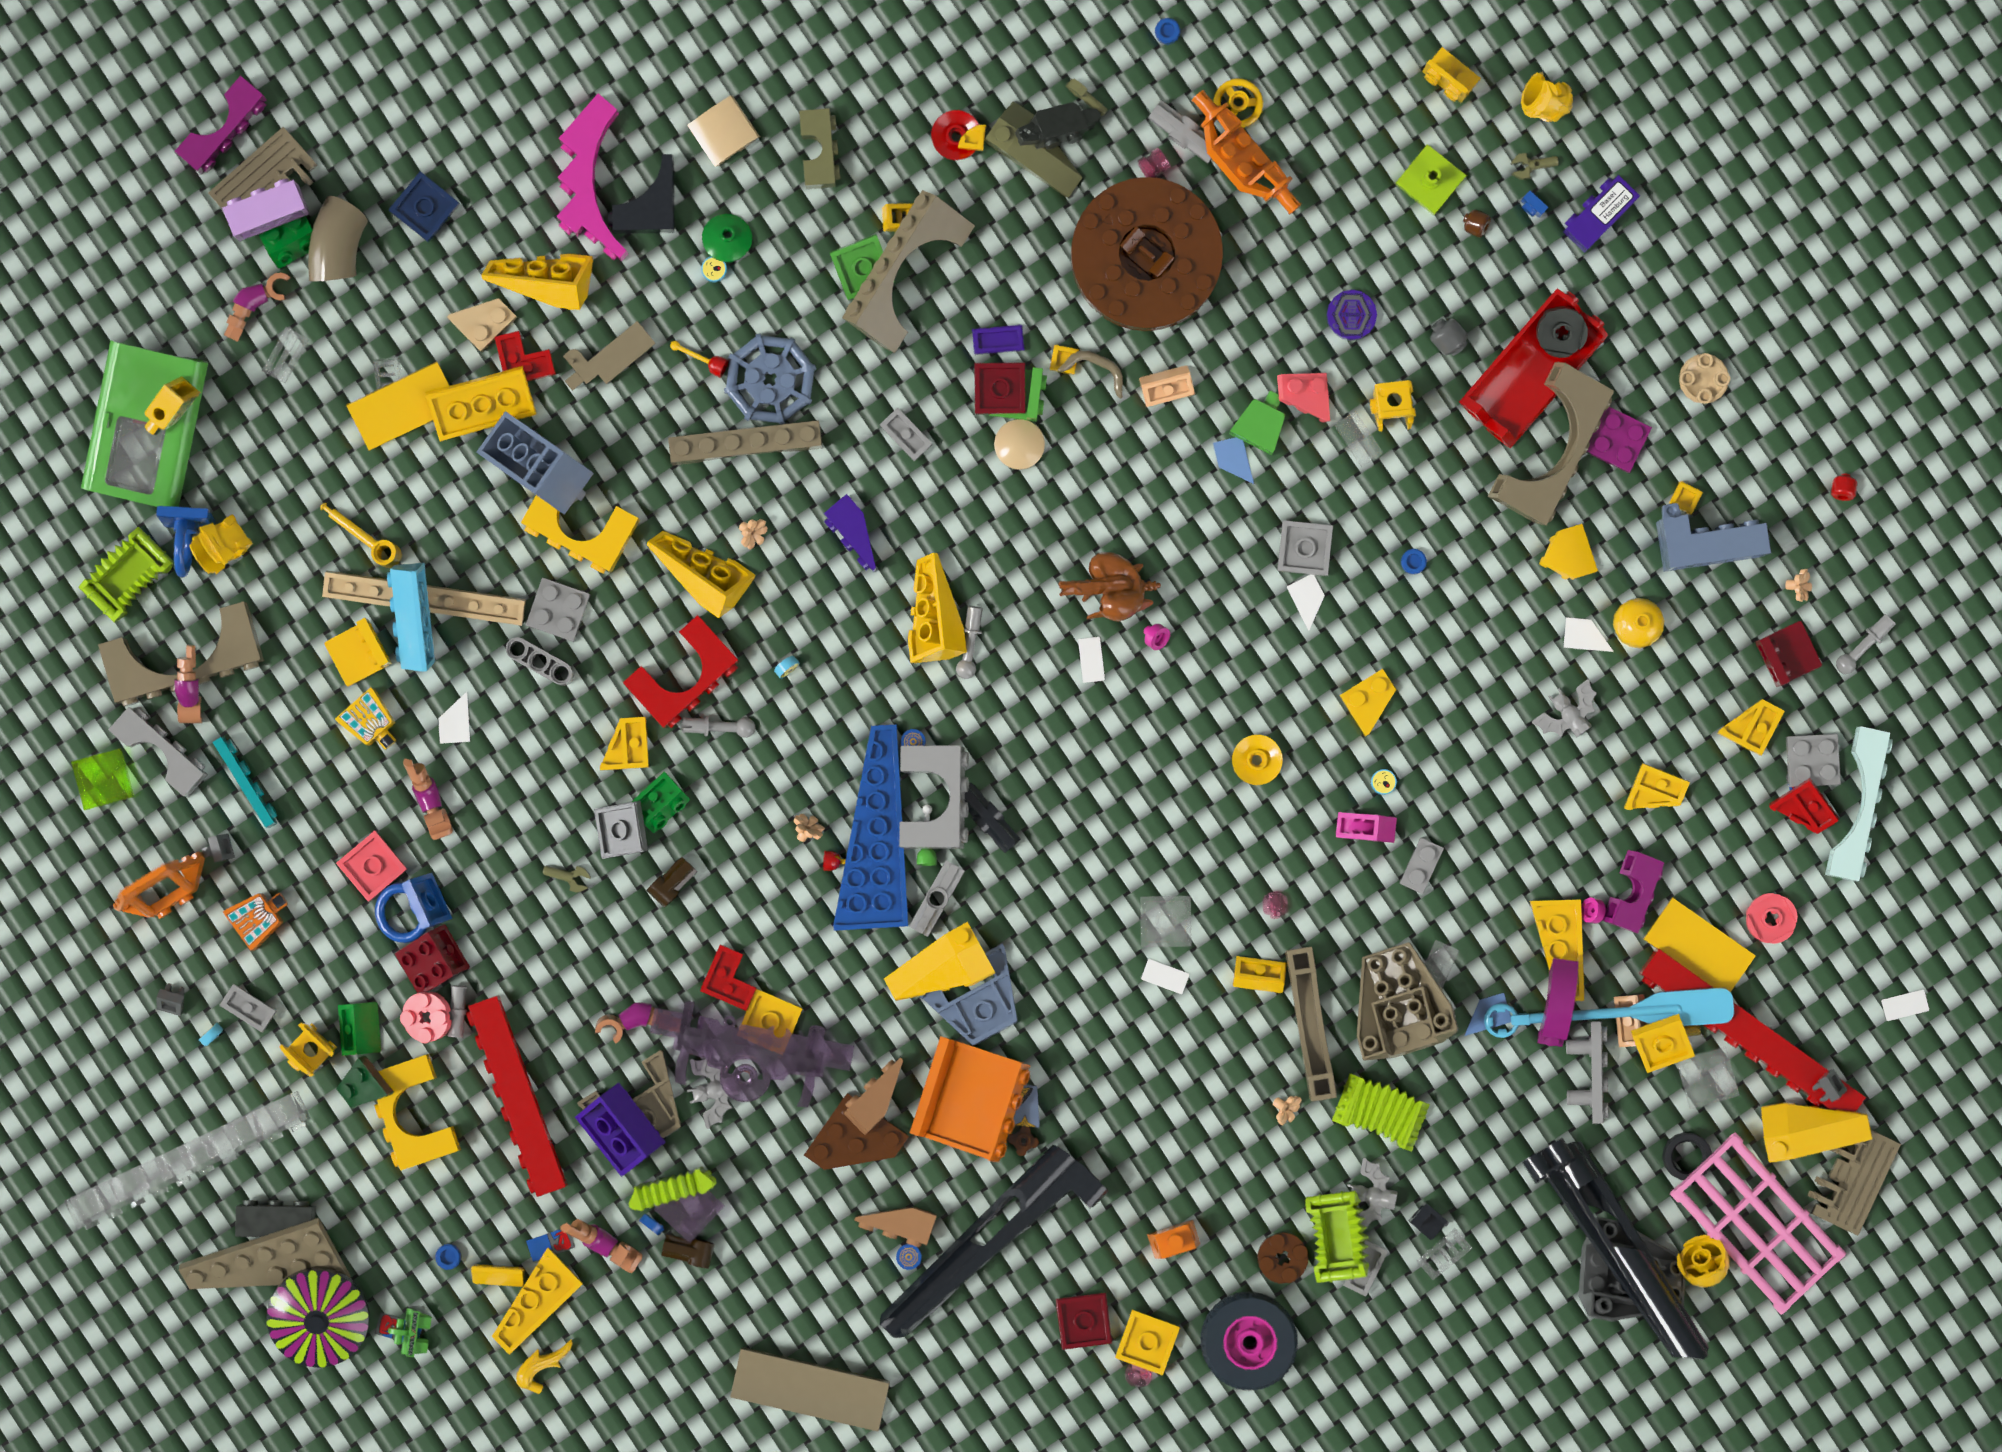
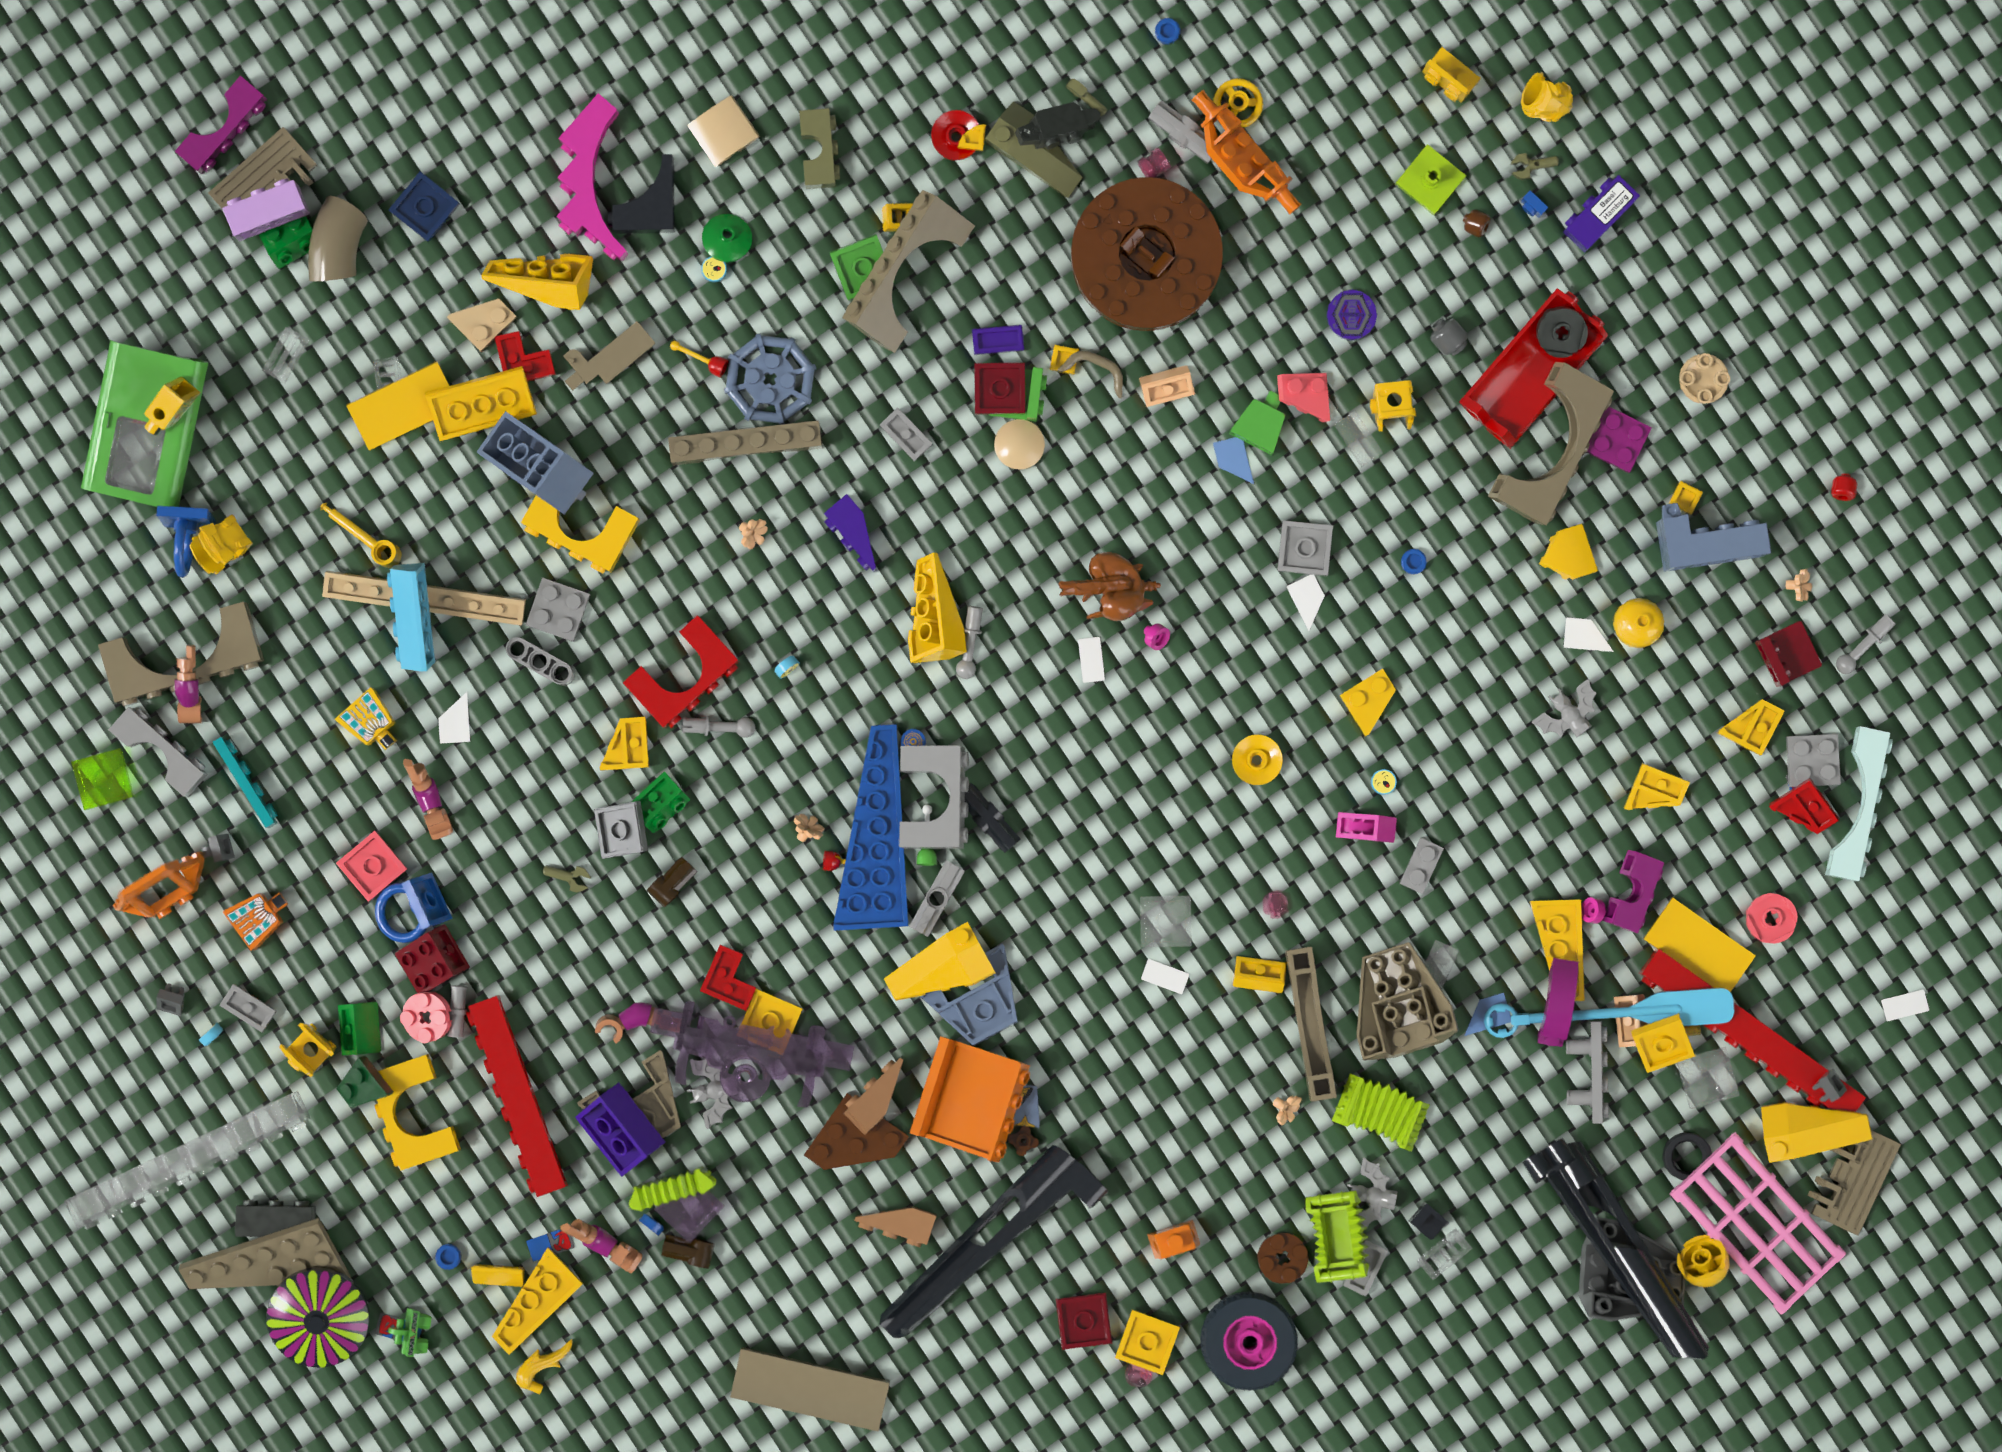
lime piece [78,527,174,623] -> none
piece [224,273,291,342] -> none
yellow bracket [324,618,392,687] -> none
yellow wedge [647,531,756,618] -> none
blue tile [896,1244,922,1270] -> none

